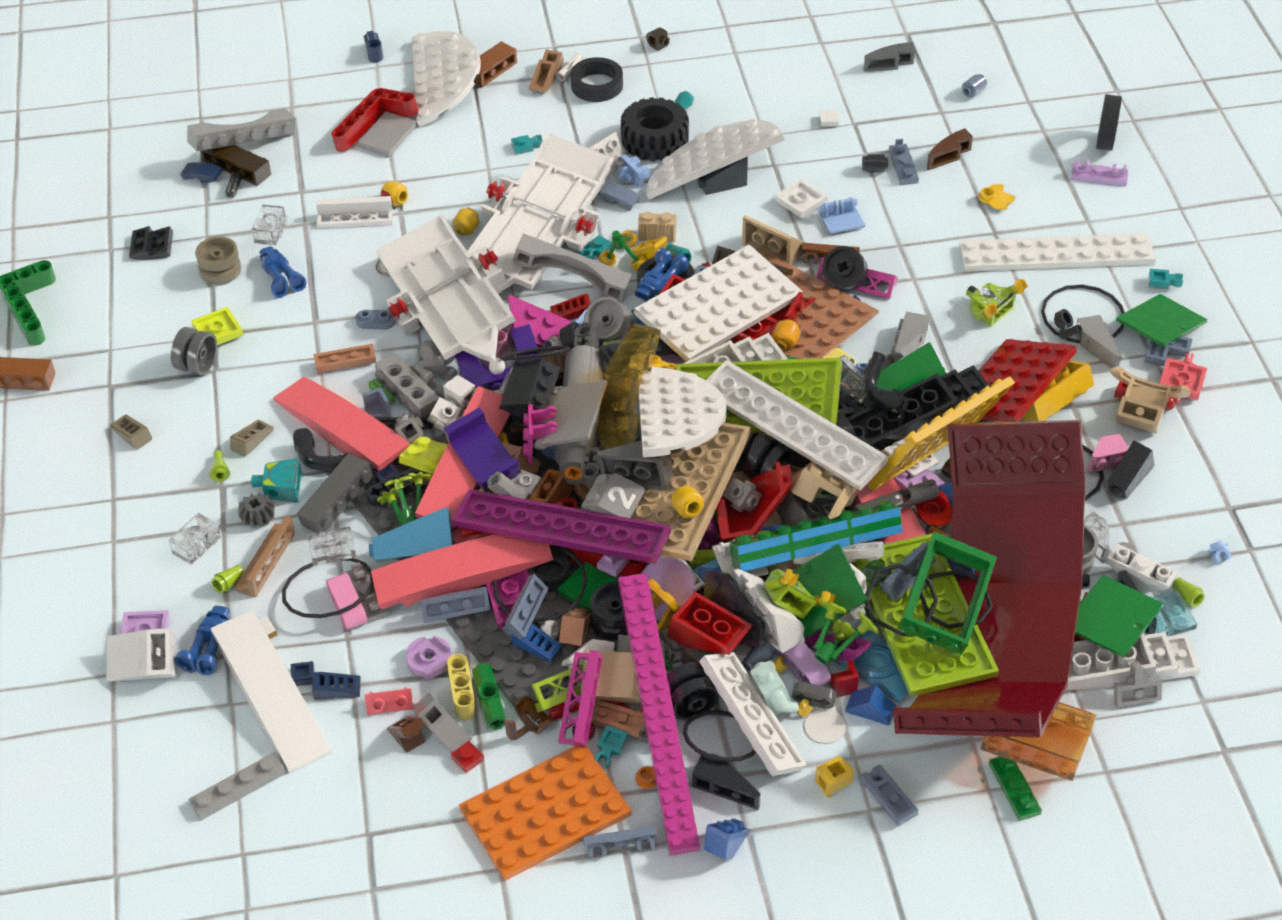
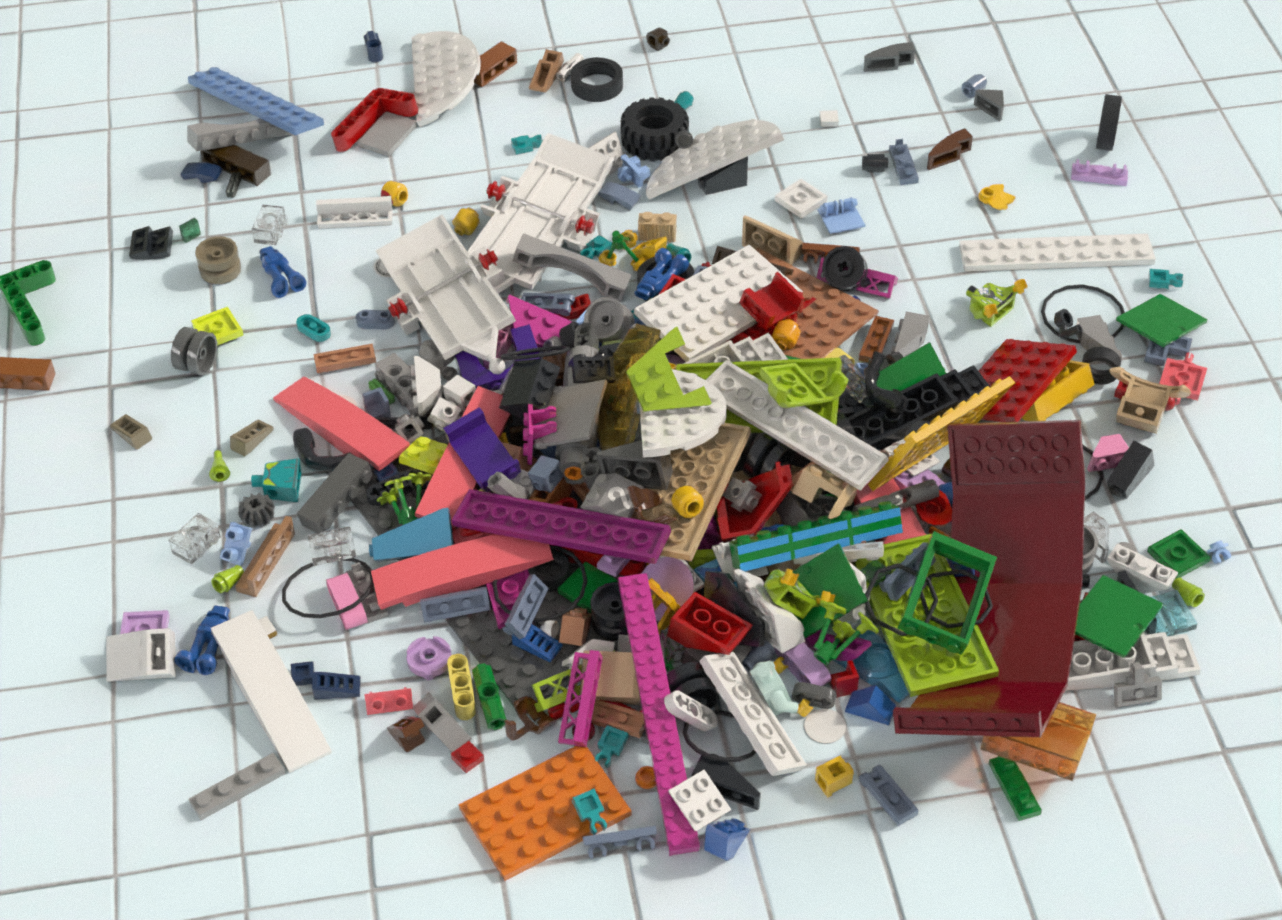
none -> clear green tile [179,217,201,243]
none -> medium blue plate [188,67,324,135]
none -> light blue hips [220,522,252,566]
none -> teal plate [296,314,331,342]
none -> white slope [411,356,442,416]
none -> sand blue plate [521,293,575,316]
none -> sand blue brick [528,455,563,493]
none -> black bracket [568,354,616,383]
none -> teal plate [571,789,607,835]
none -> lime wing [626,326,712,412]
none -> reddish brown helmet [627,486,677,525]
none -> white beam [664,691,718,732]
none -> white hinge [668,770,731,832]
none -> dark grey plate [675,130,693,149]
none -> red panel [739,272,804,330]
none -> lime piece [759,363,849,408]
none -> dark orange plate [859,316,894,362]
none -> dark grey slope [974,89,1004,121]
none -> black tyre [1082,346,1121,385]
none -> green tile [1147,529,1211,579]

